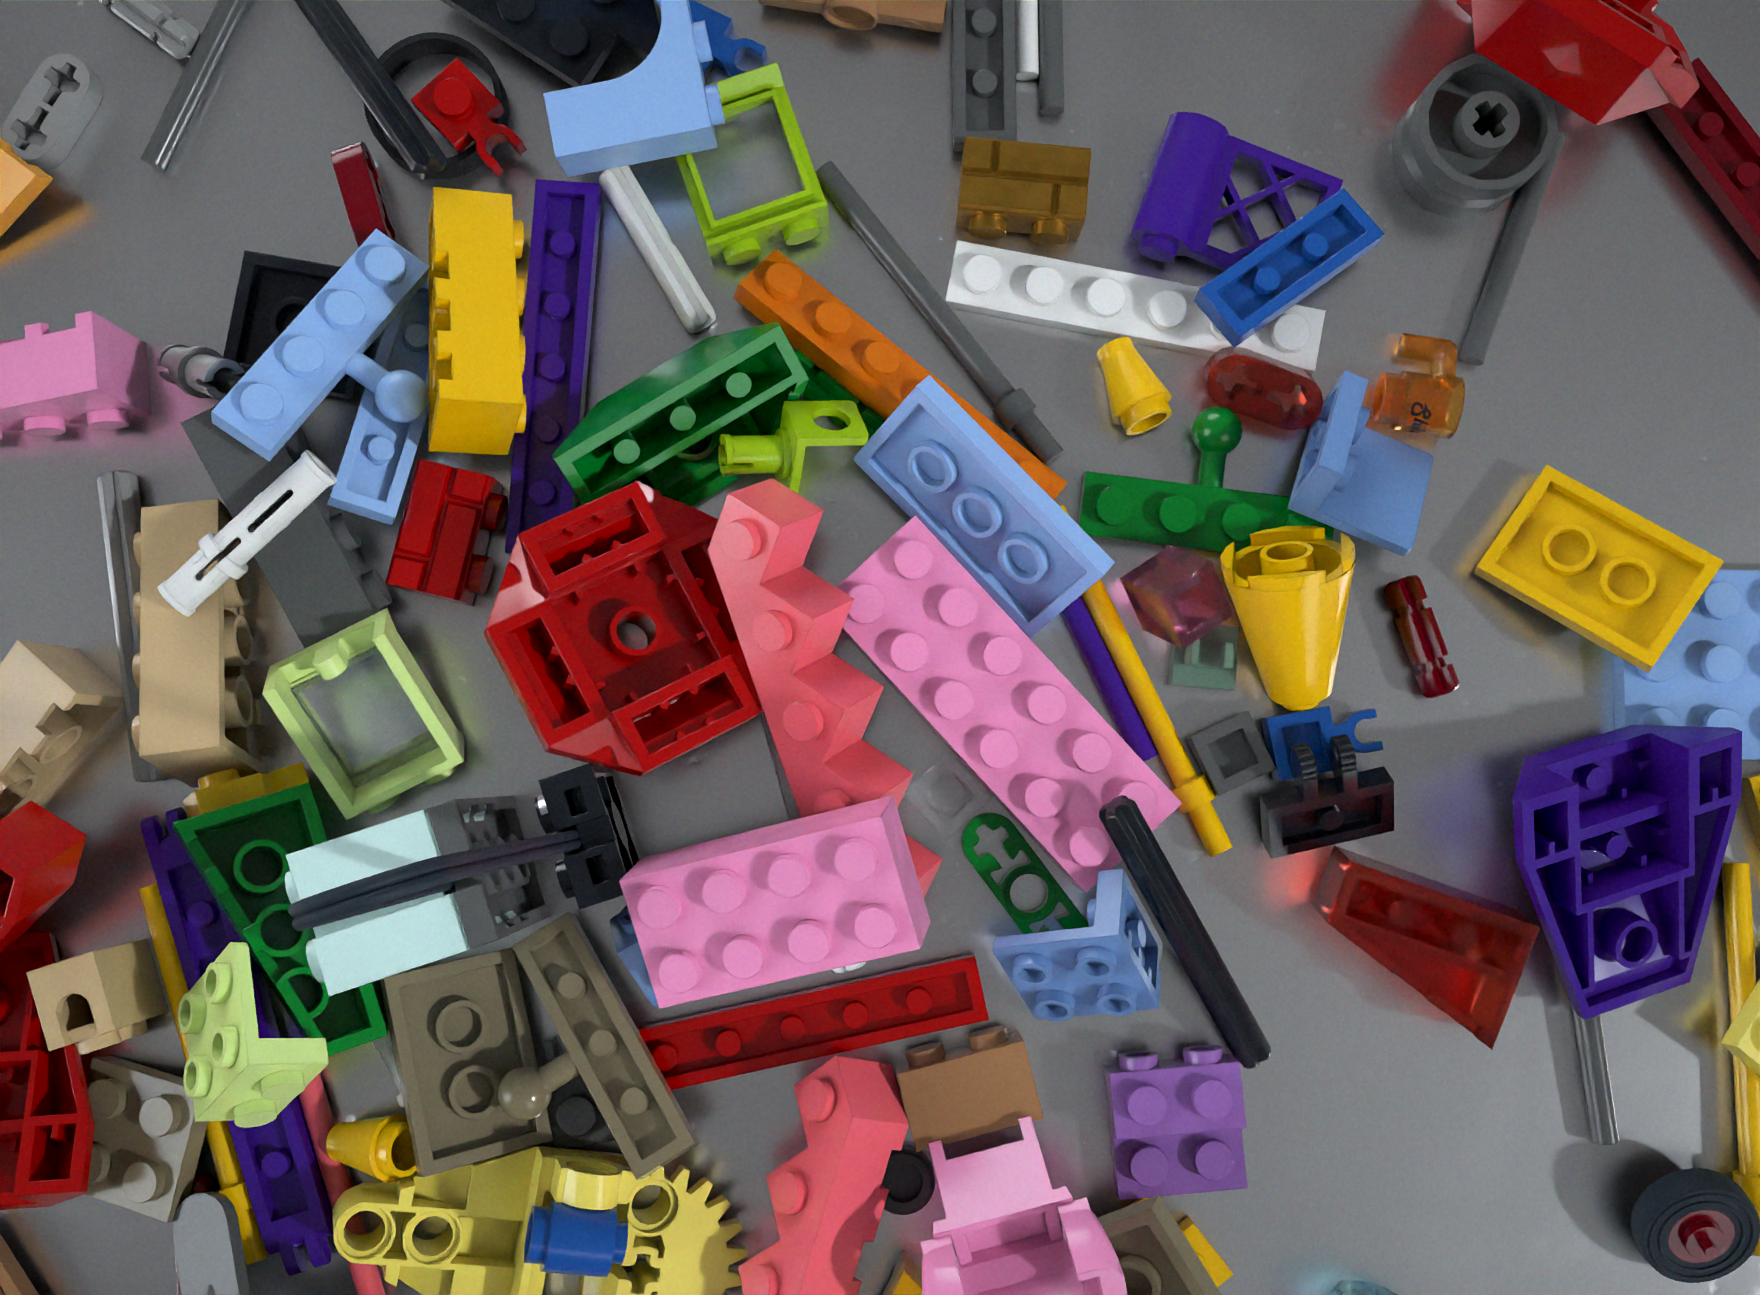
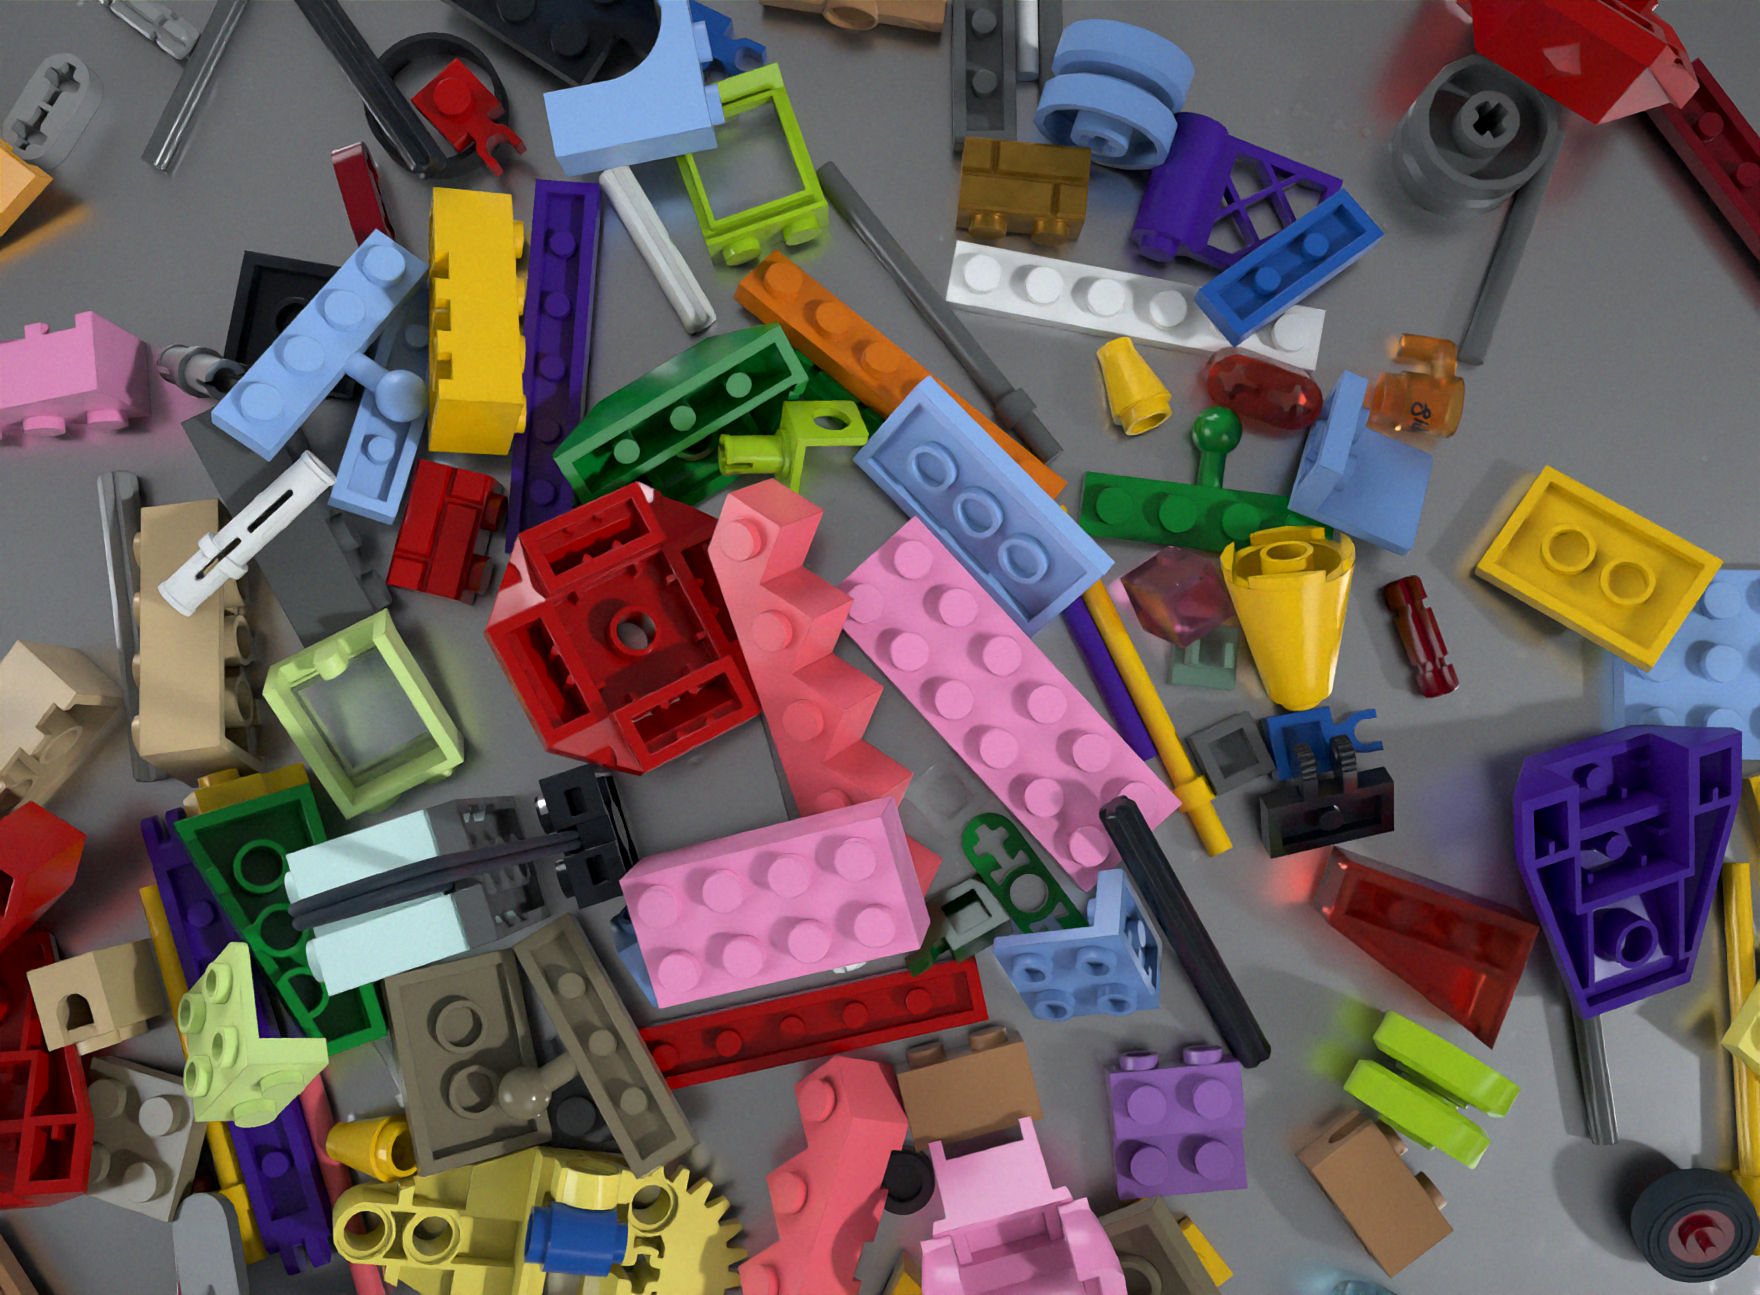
none -> dark green plate [904,874,1014,978]
none -> medium blue wheel [1033,19,1195,170]
none -> medium nougat brick [1295,1109,1454,1278]
none -> lime wheel [1343,1009,1521,1170]

